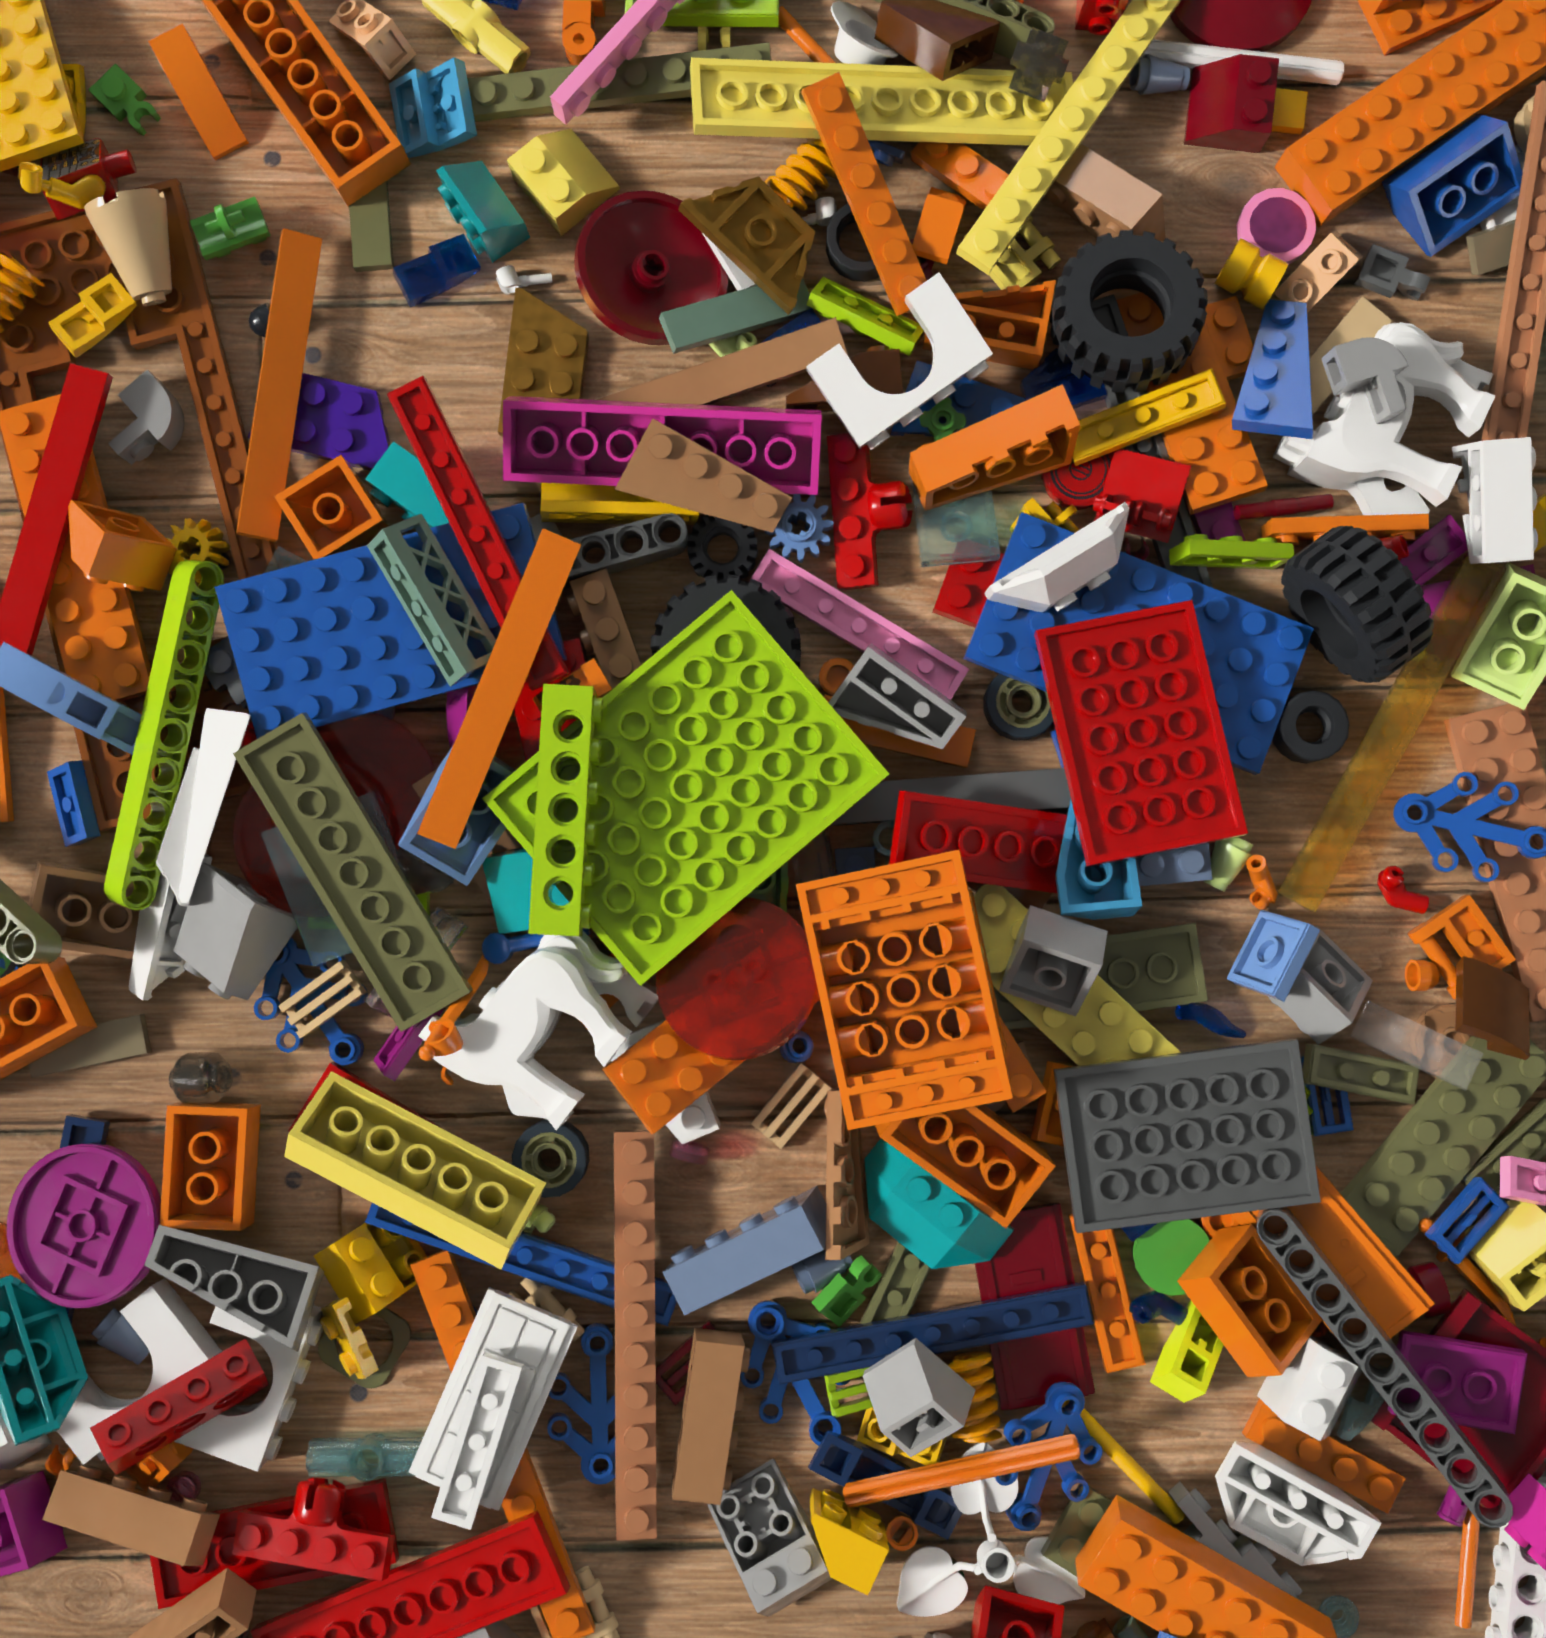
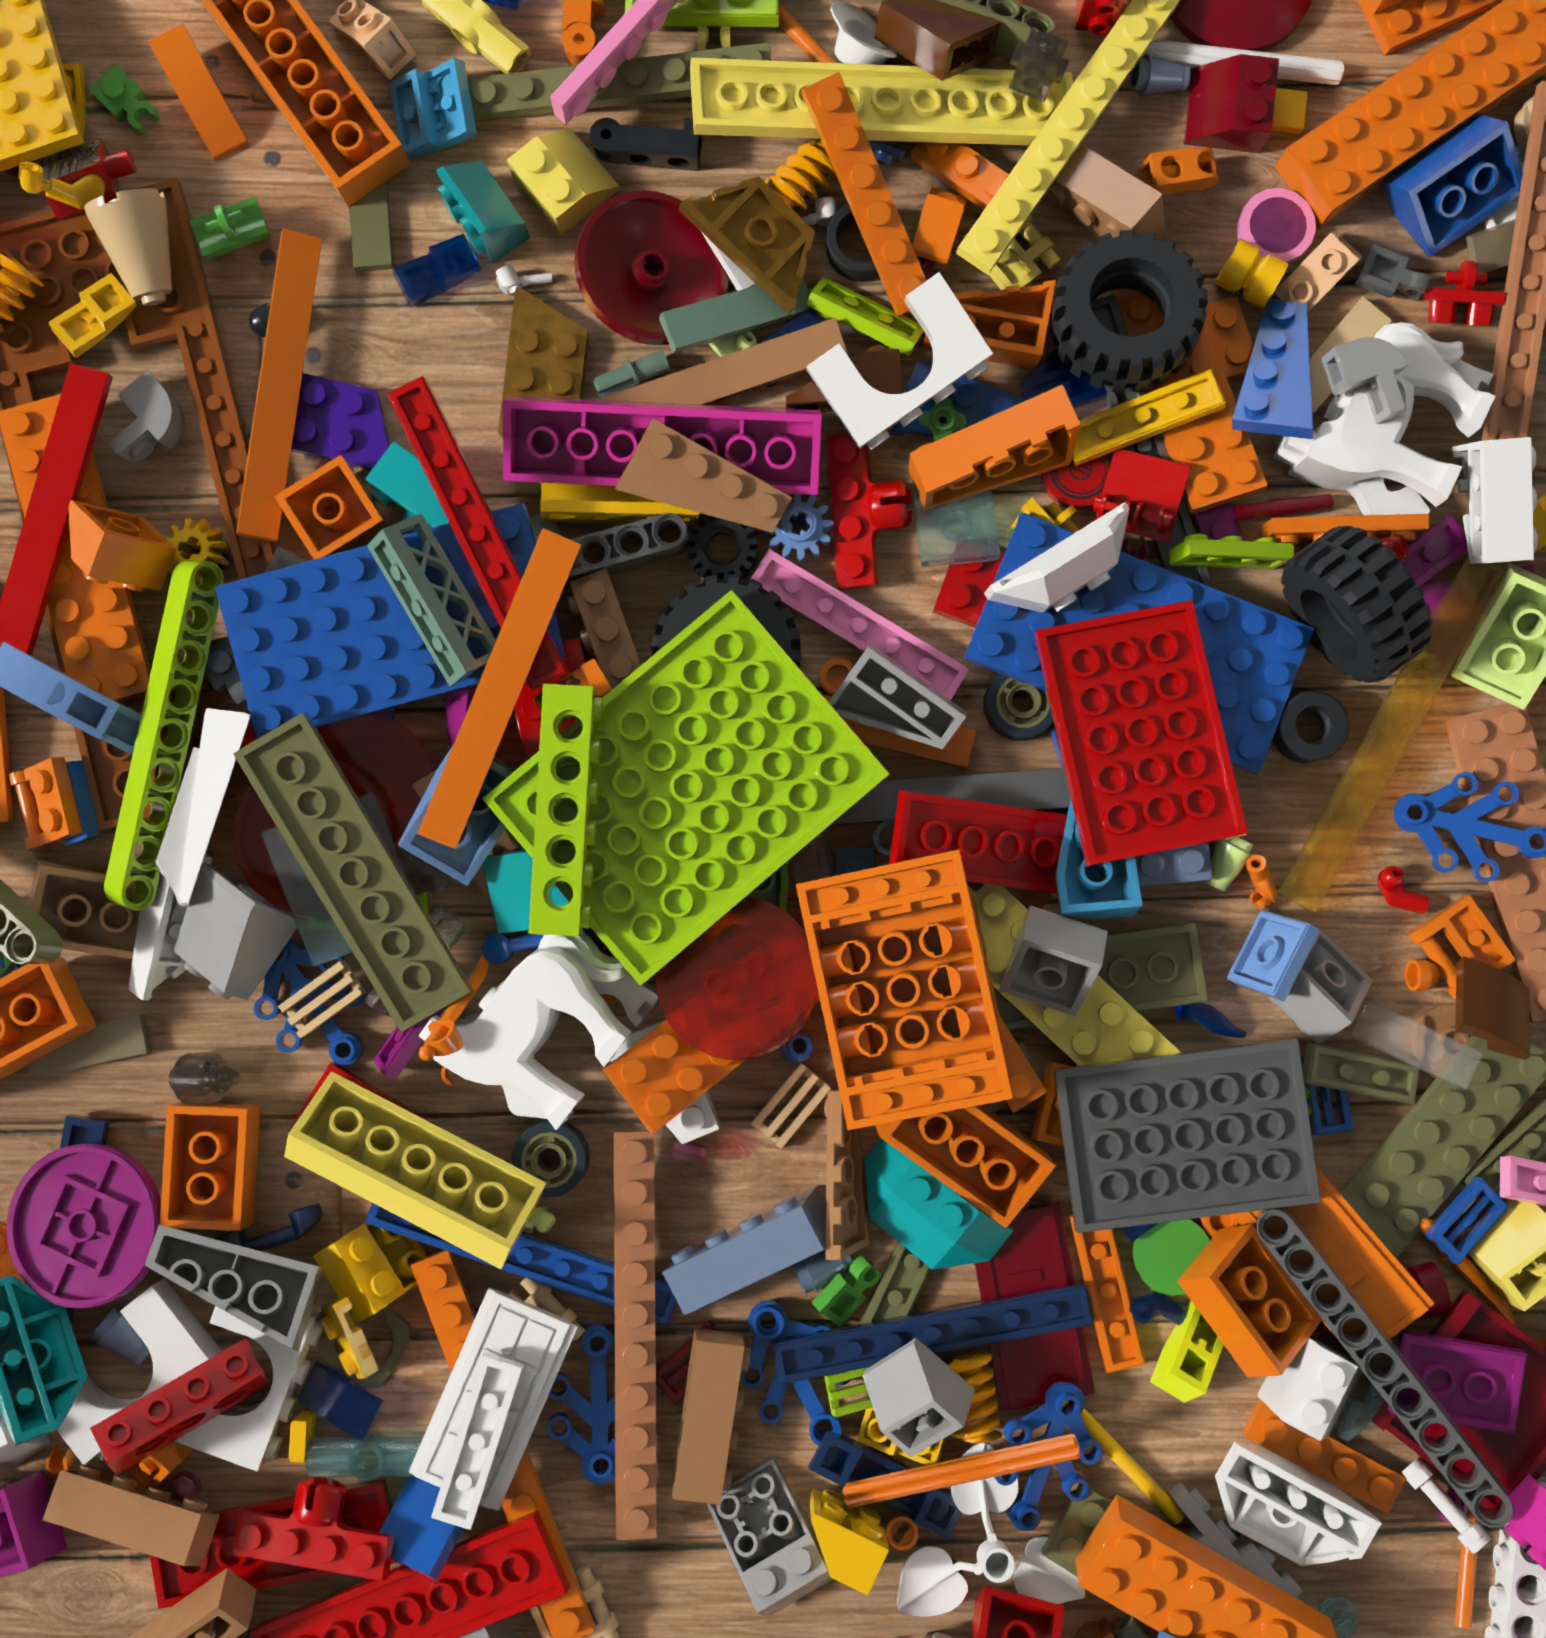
none -> orange plate [8,756,83,851]
none -> dark blue bar [212,1203,323,1251]
none -> yellow tile [289,1410,317,1463]
none -> clear blue slope [297,1361,384,1441]
none -> blue tile [379,1474,464,1580]
none -> black leg [589,117,703,171]
none -> sand green axle [594,348,671,398]
none -> orange leg [1138,147,1219,196]
none -> white bar [1401,1457,1491,1554]
none -> red hips [1422,260,1506,326]

